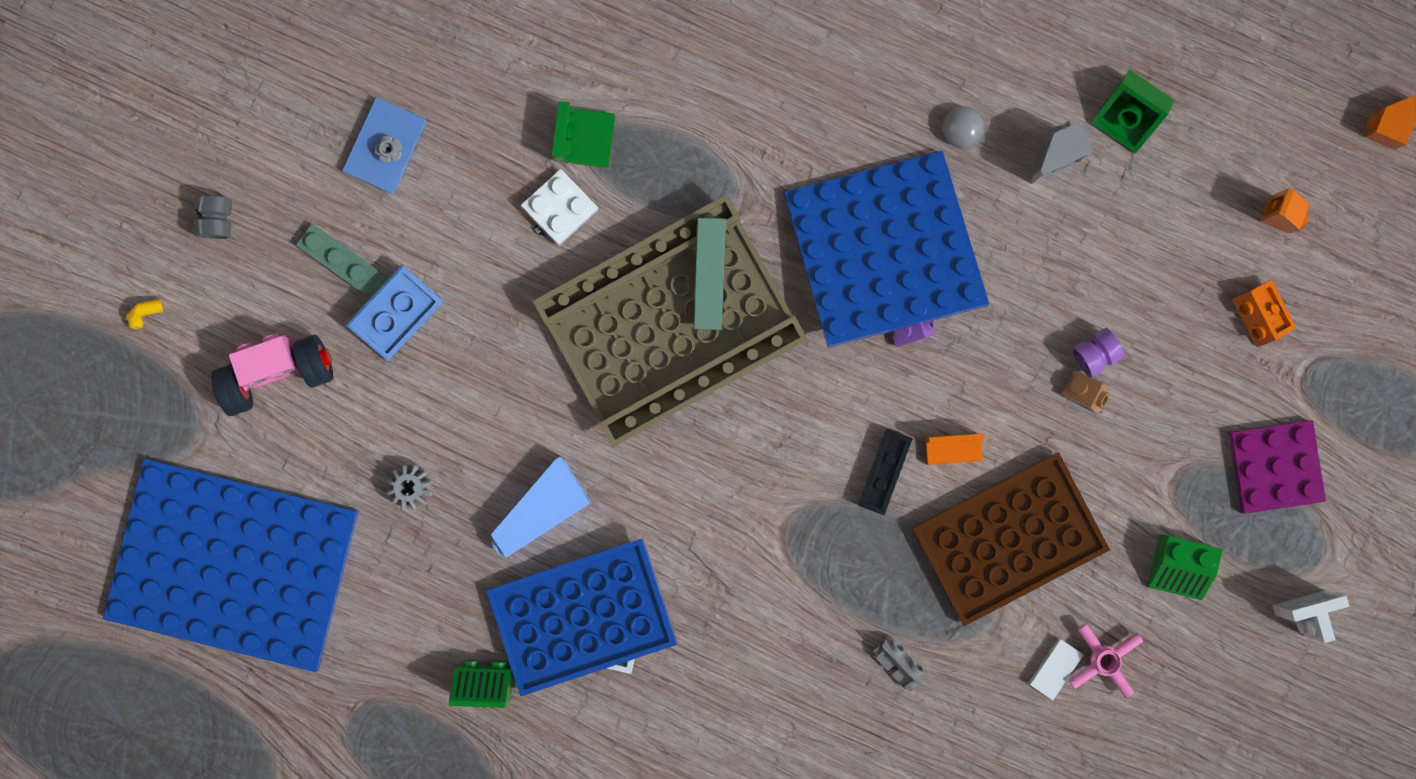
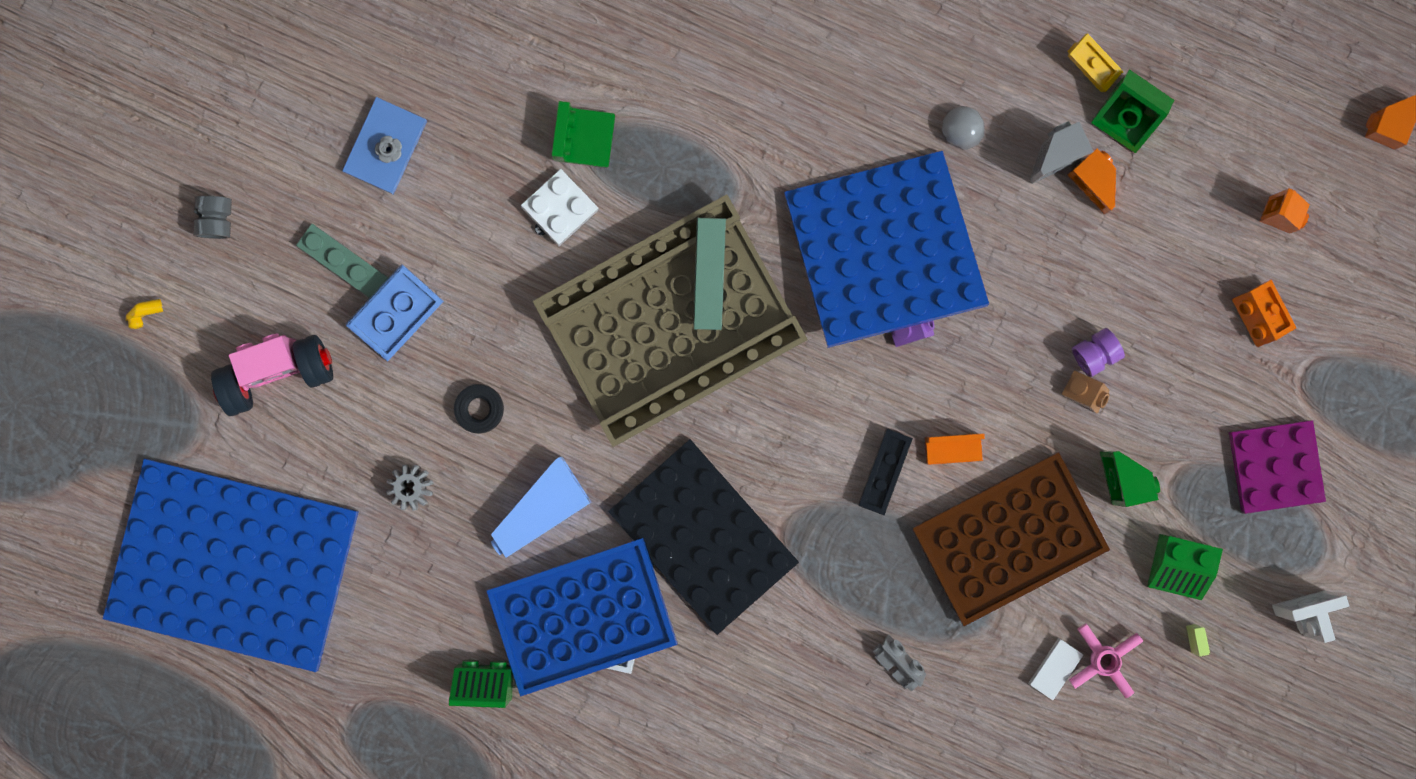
none -> black tyre [454,384,504,434]
none -> black plate [608,439,799,635]
none -> yellow plate [1067,33,1123,92]
none -> orange slope [1068,148,1116,214]
none -> green slope [1100,450,1160,507]
none -> yellowish green tile [1186,624,1210,656]

